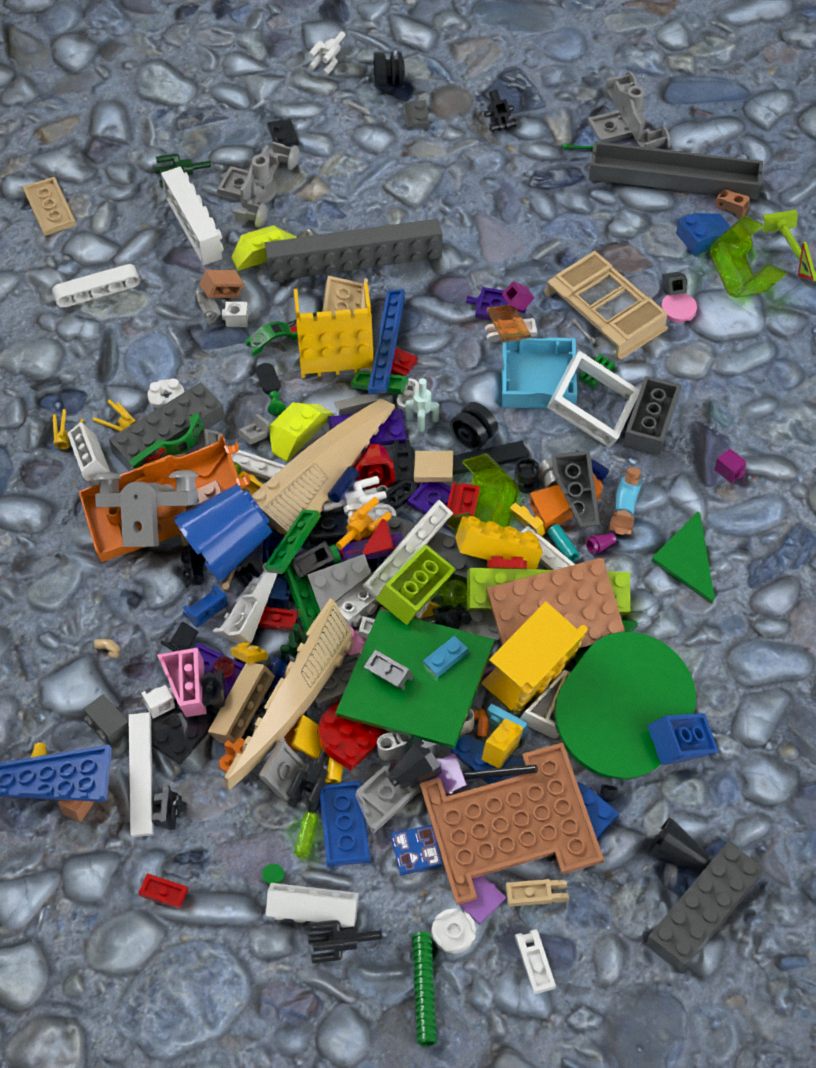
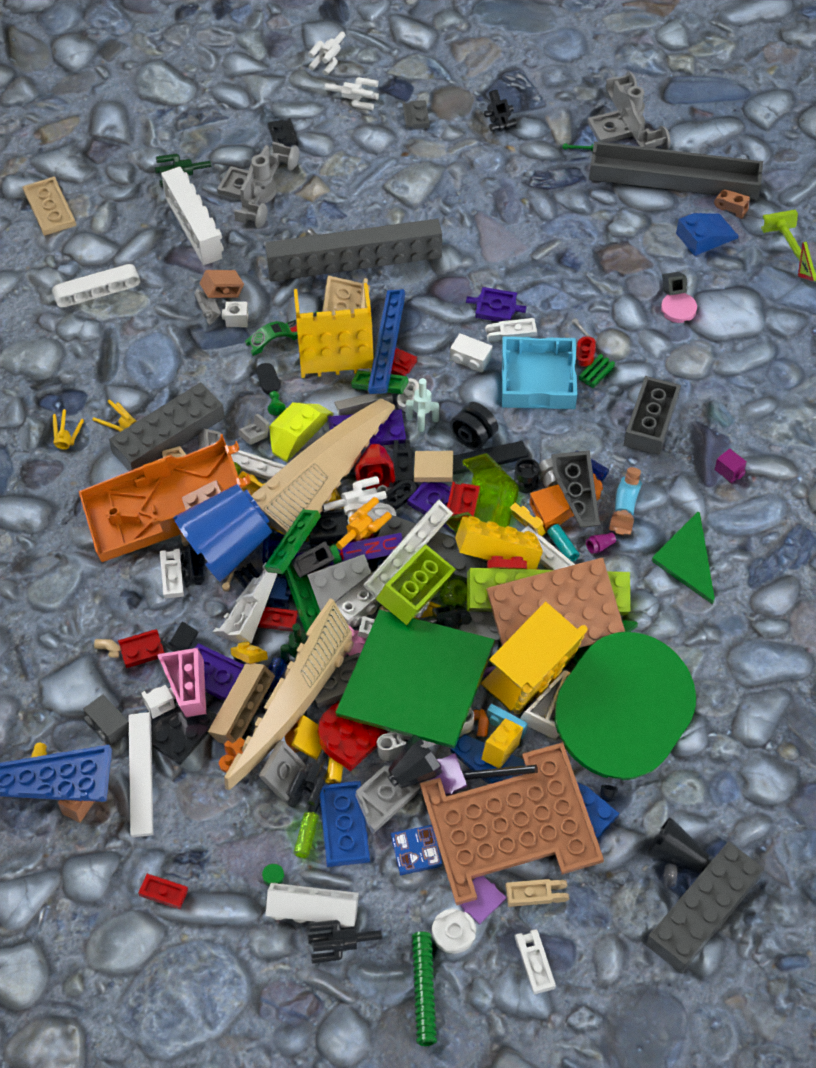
white brick [67,422,111,485] -> none
light grey piece [92,470,199,547] -> none
green piece [129,413,204,470] -> none
white plate [148,379,184,409] -> none
black hips [152,785,188,830] -> none
blue hinge [183,585,228,628] -> none
black hips [200,670,225,709] -> none
clear red tile [214,656,235,678] -> none
neon yellow wedge [231,225,297,271] -> none
clear blue piece [327,466,359,503] -> none
red slope [362,518,395,557] -> none
hinge [364,650,414,690] -> none
black wheel [373,51,405,87] -> none
dark azure plate [423,636,469,678] -> none
clear orange piece [487,304,531,342] -> none
magenta brick [502,281,535,311] -> none
tan piece [544,251,668,361] -> none
white window [547,351,640,447] -> none
blue slope [647,713,719,765] -> none
clear neon green windscreen [709,214,787,298] -> none
none -> red plate [118,629,164,668]
none -> white plate [160,548,184,599]
none -> white plant [325,77,379,111]
none -> white brick [450,334,493,373]
none -> red plate [576,336,596,367]

